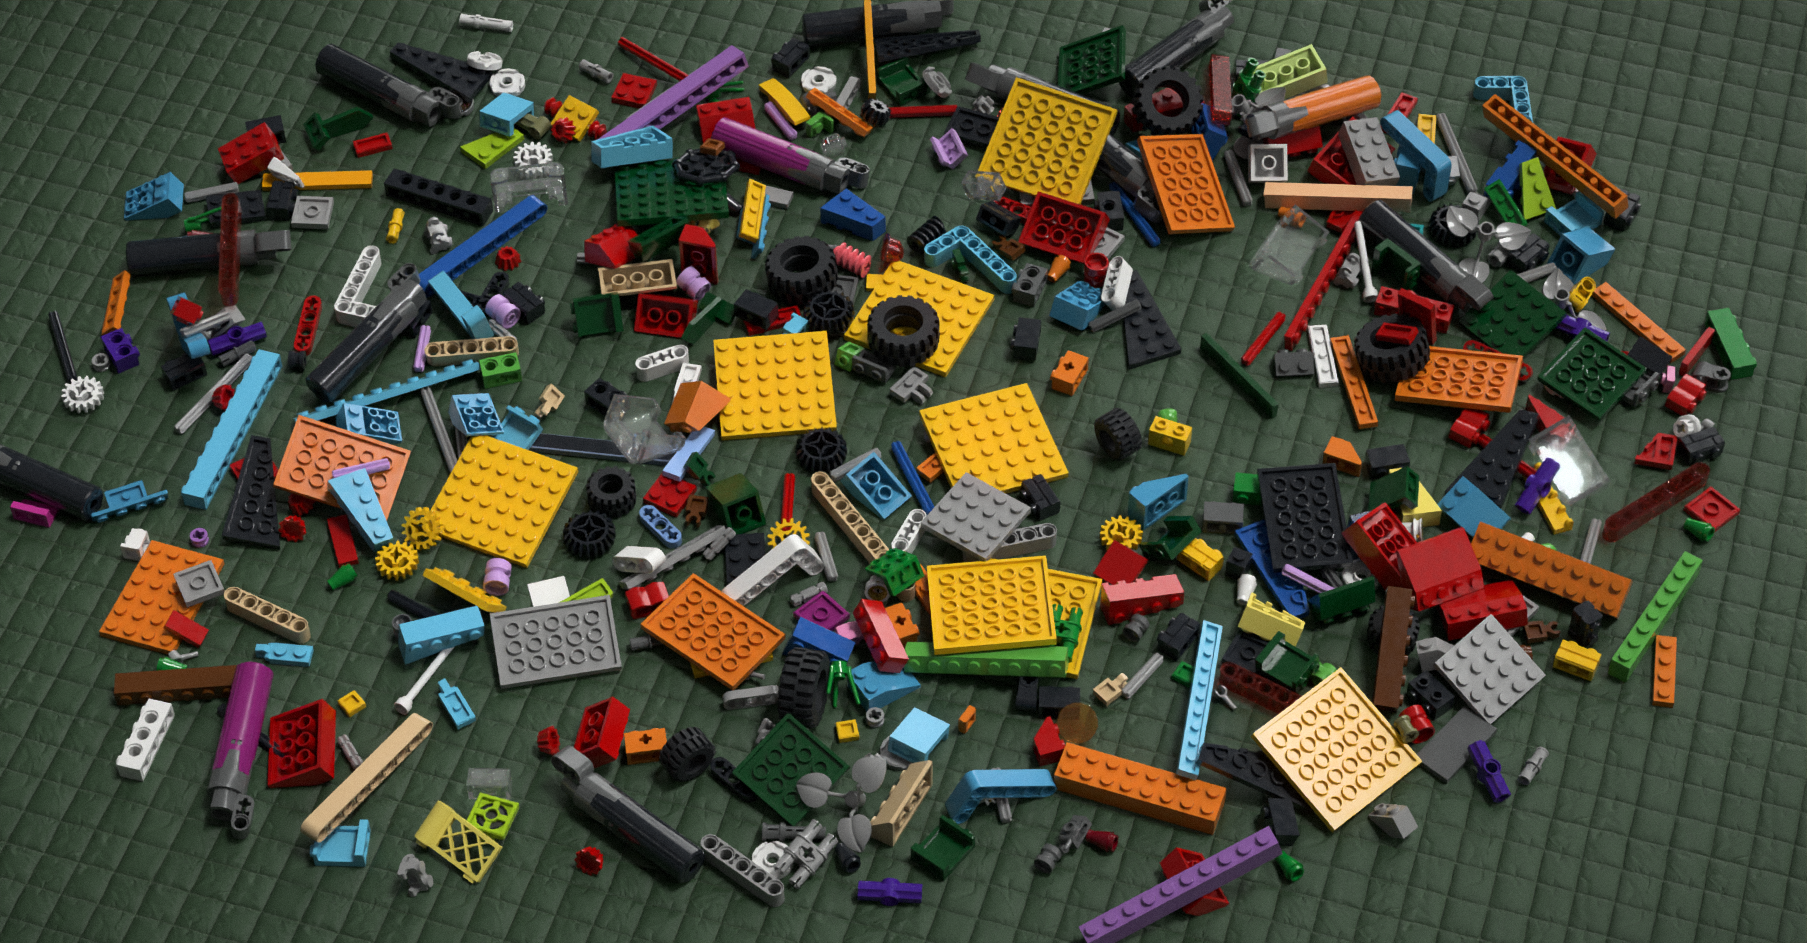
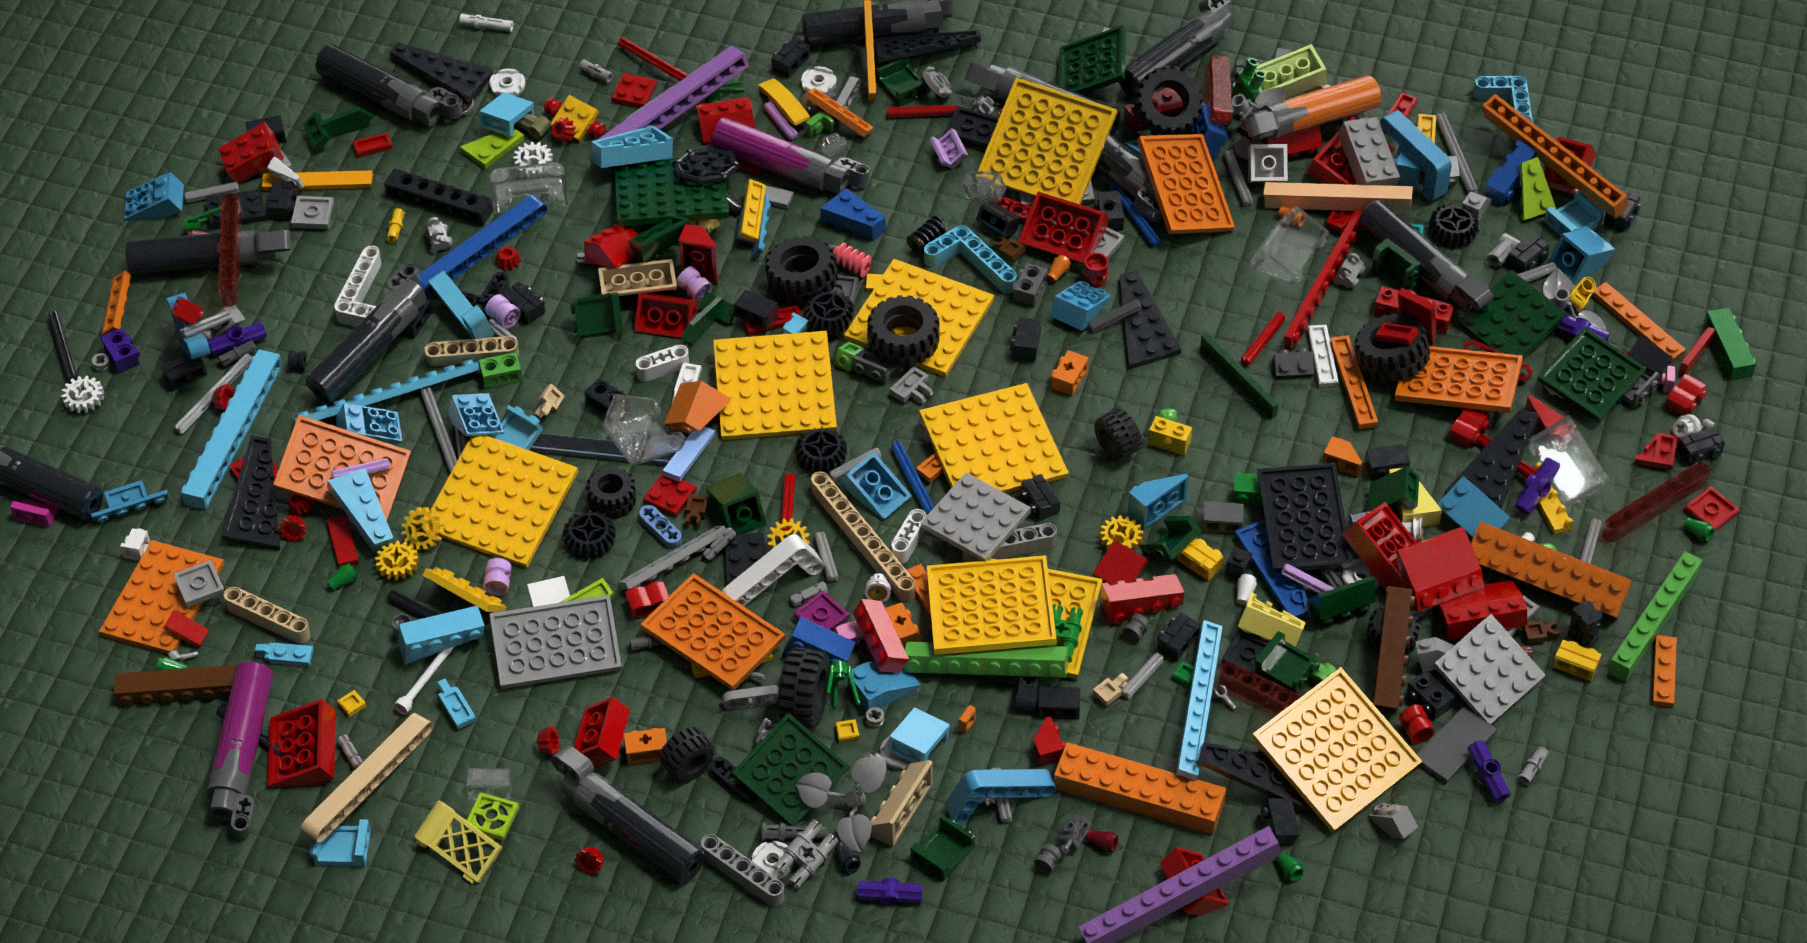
white brick [116,699,175,781] -> none
medium lavender bush [190,528,209,548] -> none
red beam [294,295,322,356] -> none
light grey piece [397,854,433,897] -> none
lavender axle [413,325,431,372] -> none
white tile [467,51,502,70] -> none
white beam [612,546,666,573] -> none
dark green plate [683,452,716,487] -> none
dark orange tile [700,138,725,156] -> none
black gear [860,98,891,128] -> none
green bracket [865,548,925,596] -> none
clear red piece [879,233,904,272] -> none
dark green plate [950,248,969,282] -> none
clear orange tile [1057,702,1098,743] -> none
white beam [1101,256,1133,311] -> none
white piece [1354,221,1378,303] -> none
olive bush [1393,715,1419,743] -> none
light grey plant [1446,206,1531,283] -> none
green tile [1484,179,1528,227] -> none
dark grey piece [1692,361,1731,392] -> none

